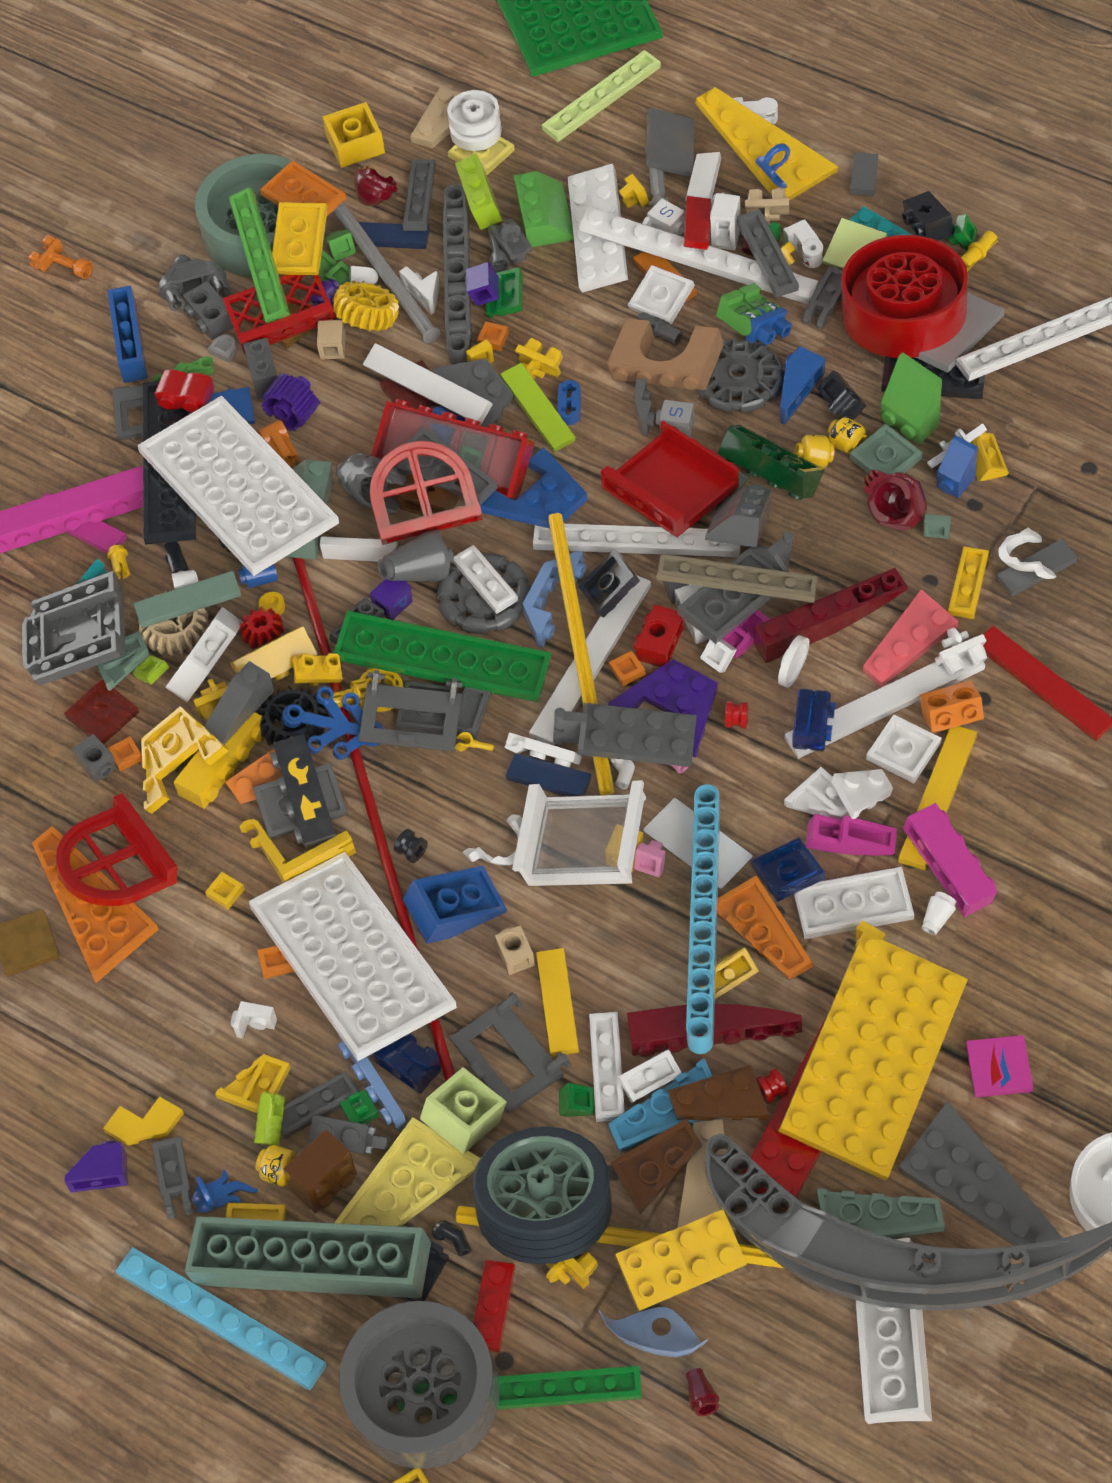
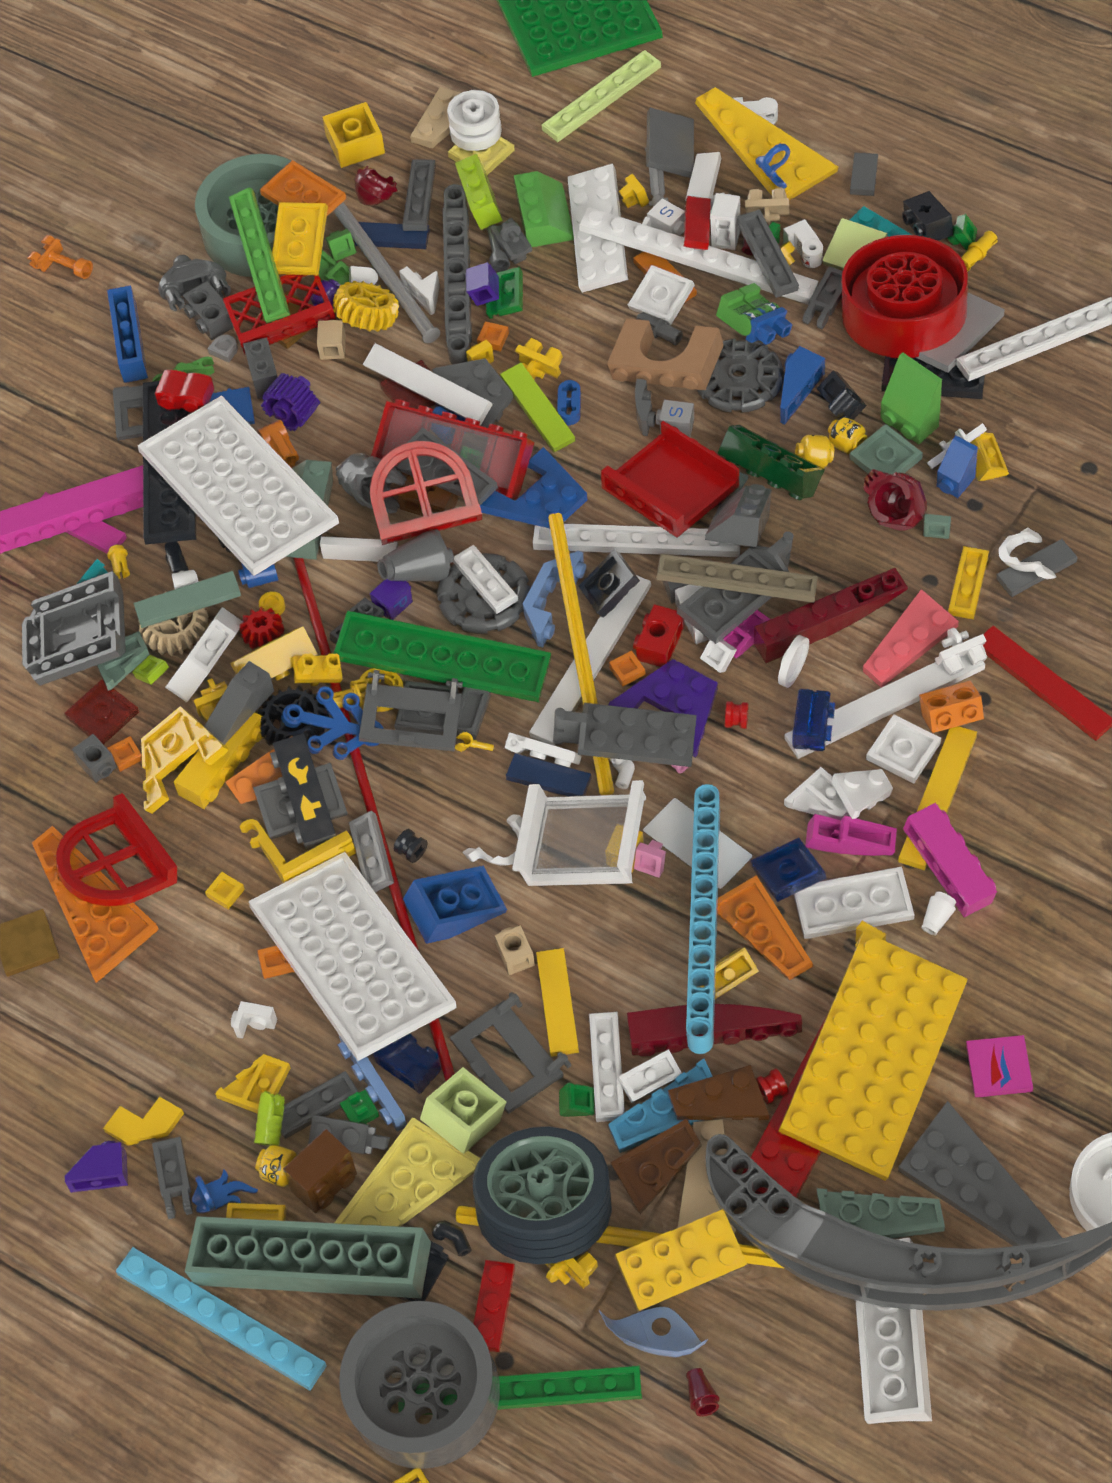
none -> light grey tile [348,811,394,892]

